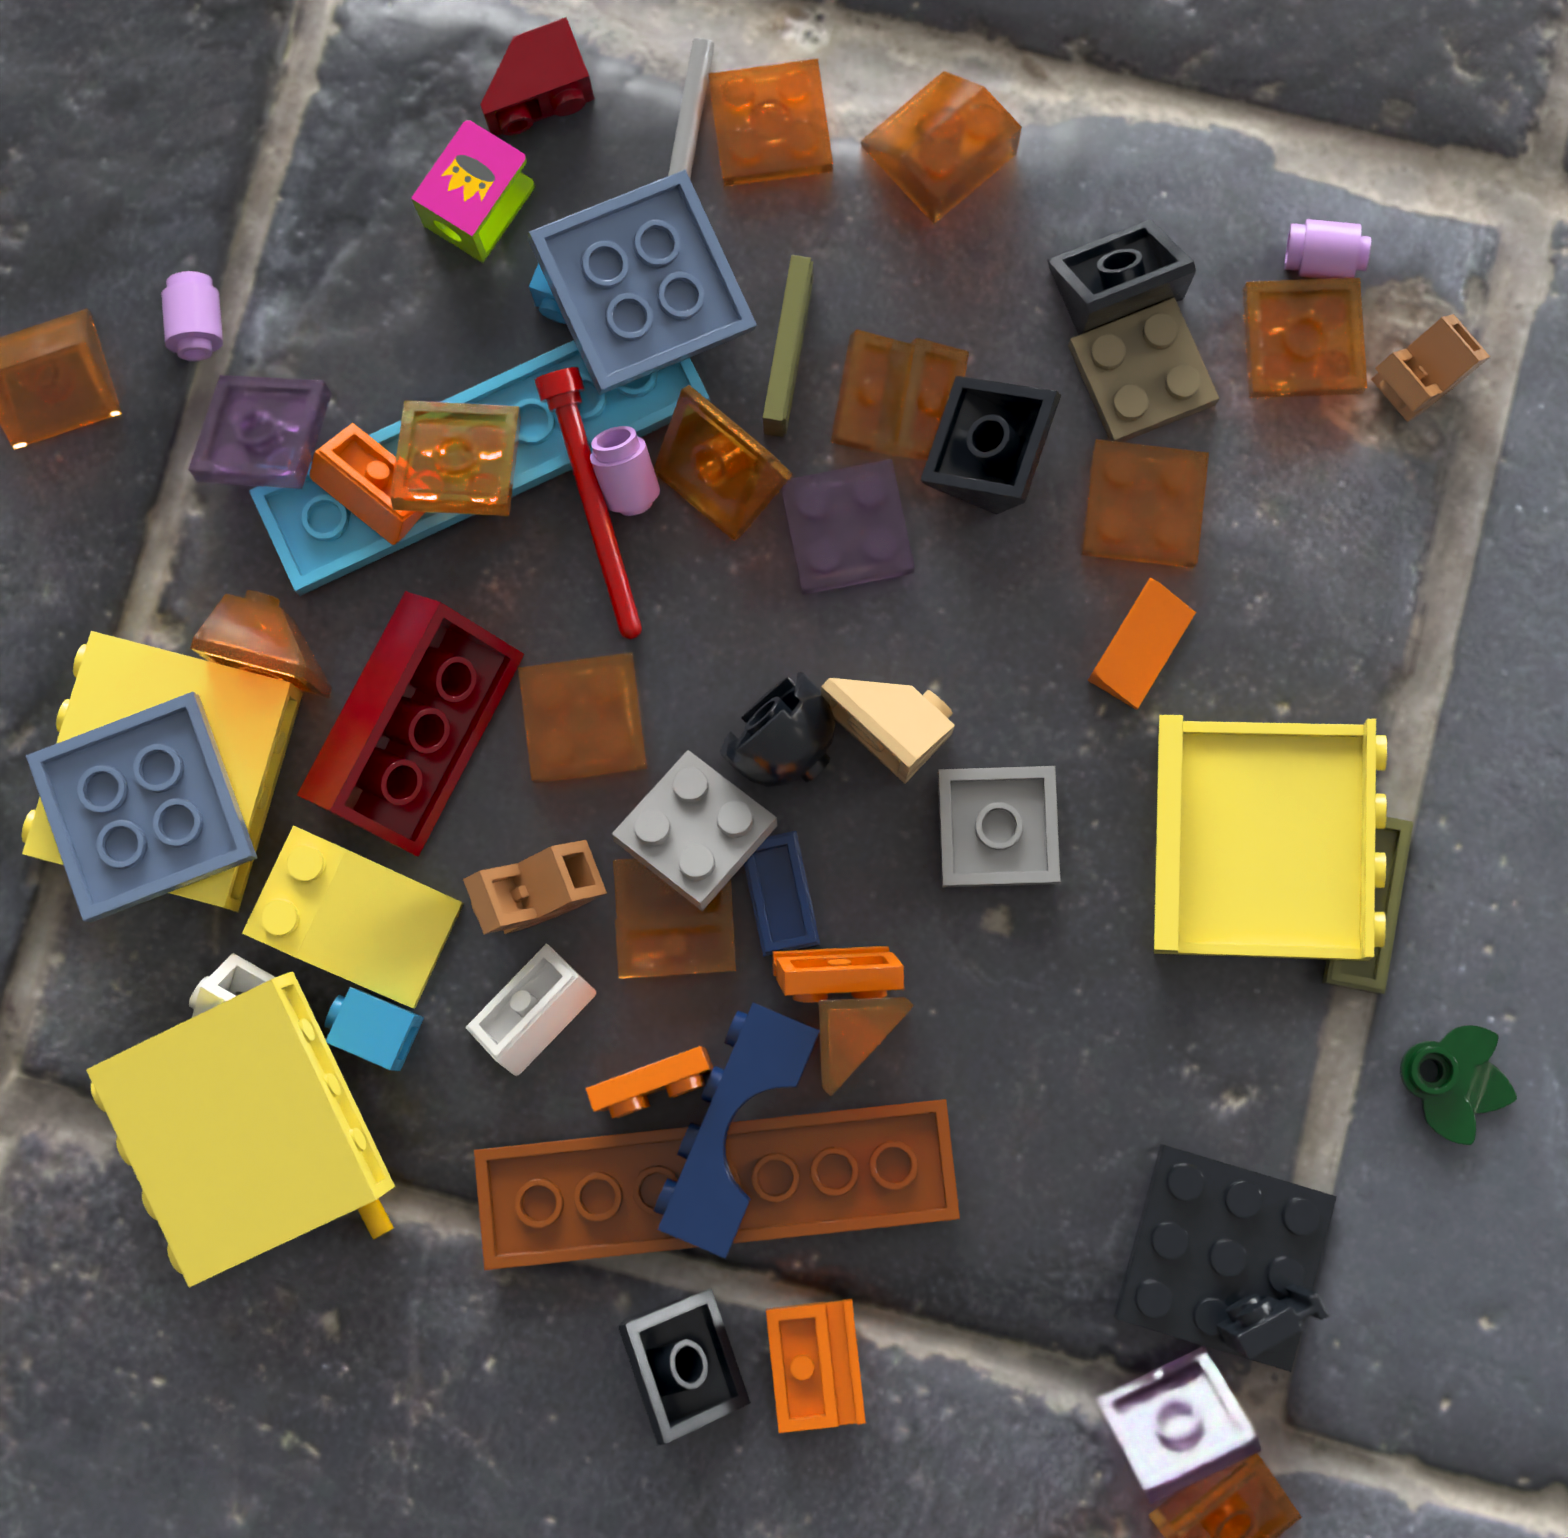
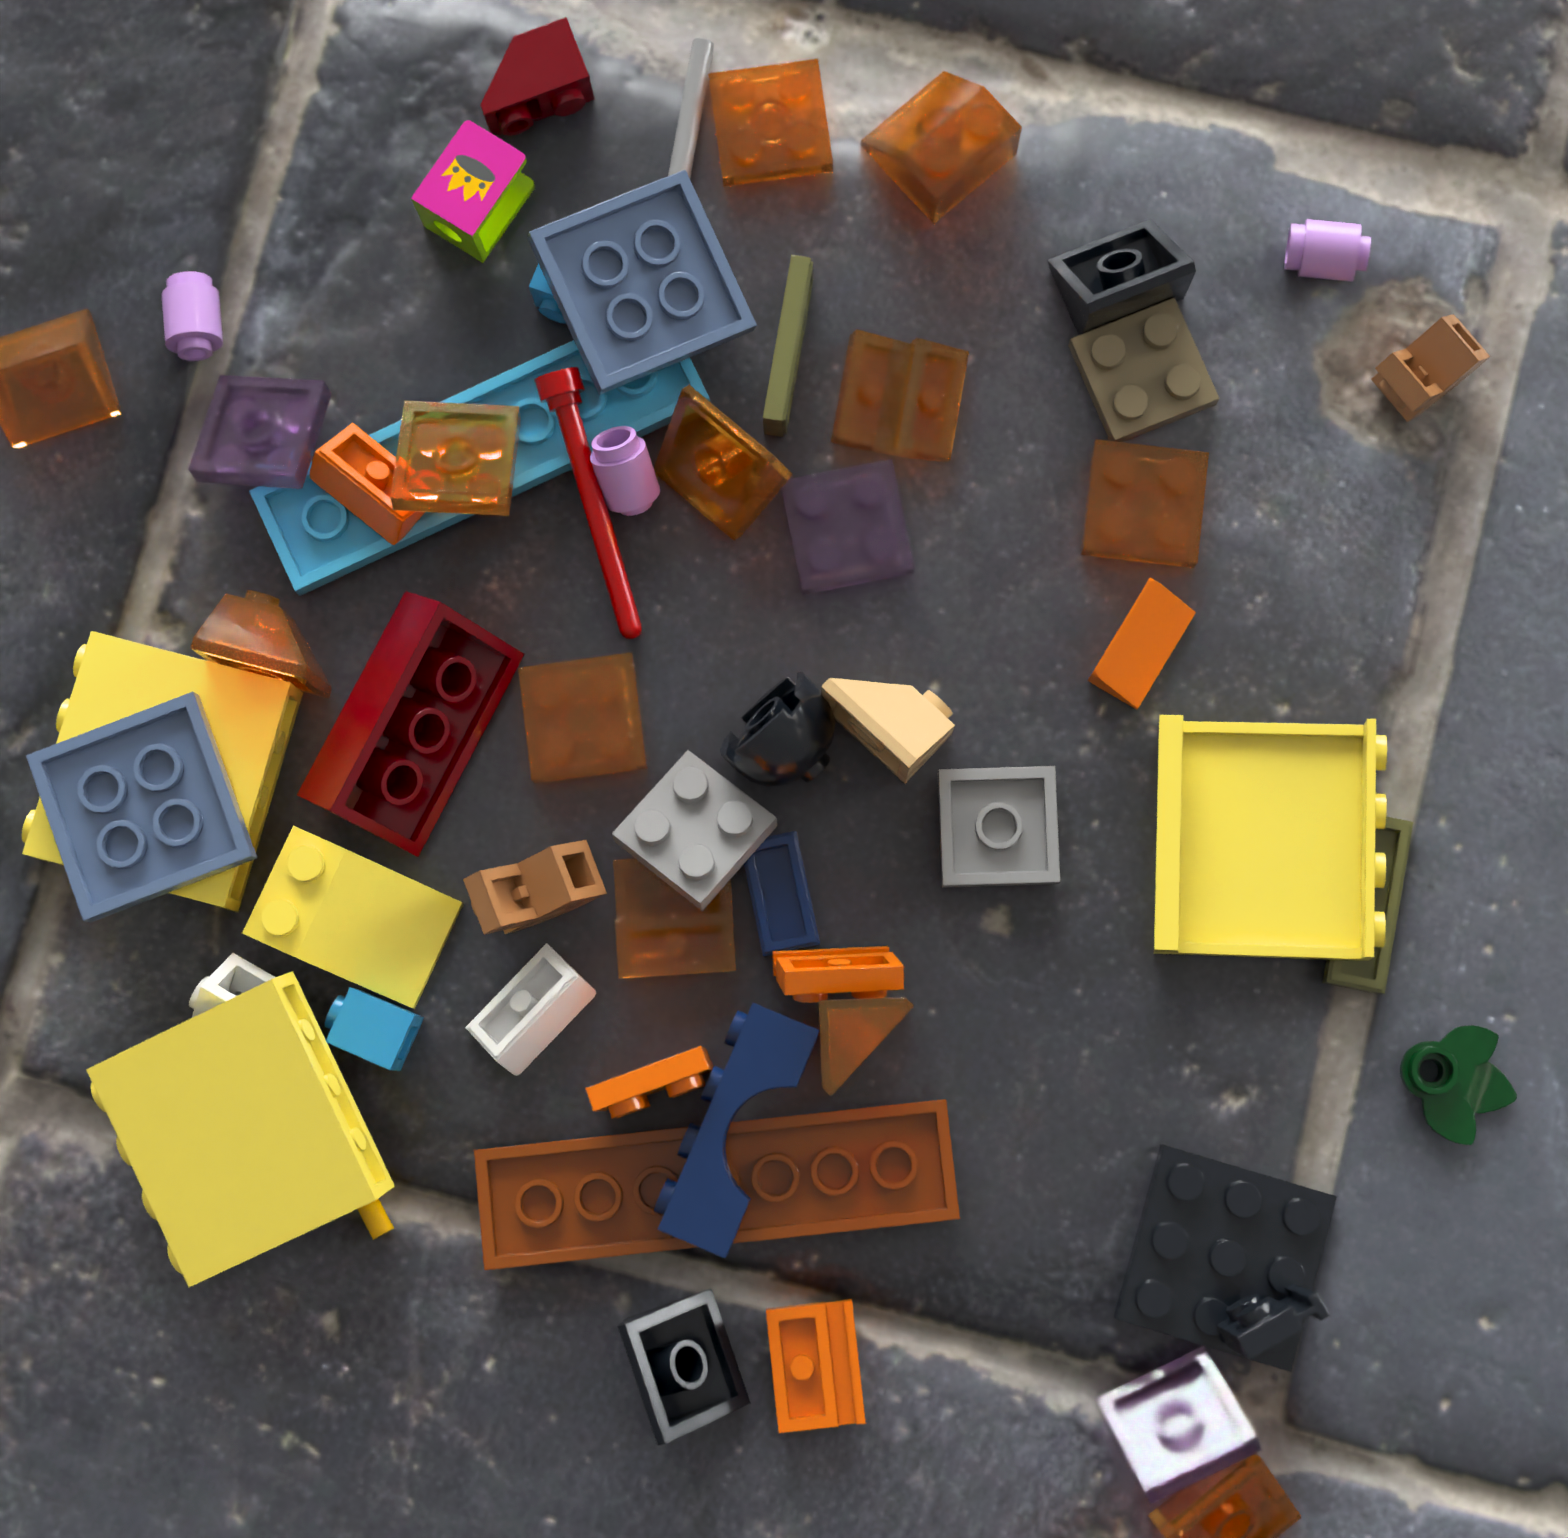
black slope [920,376,1061,514] -> none
clear orange plate [1243,278,1367,398] -> none

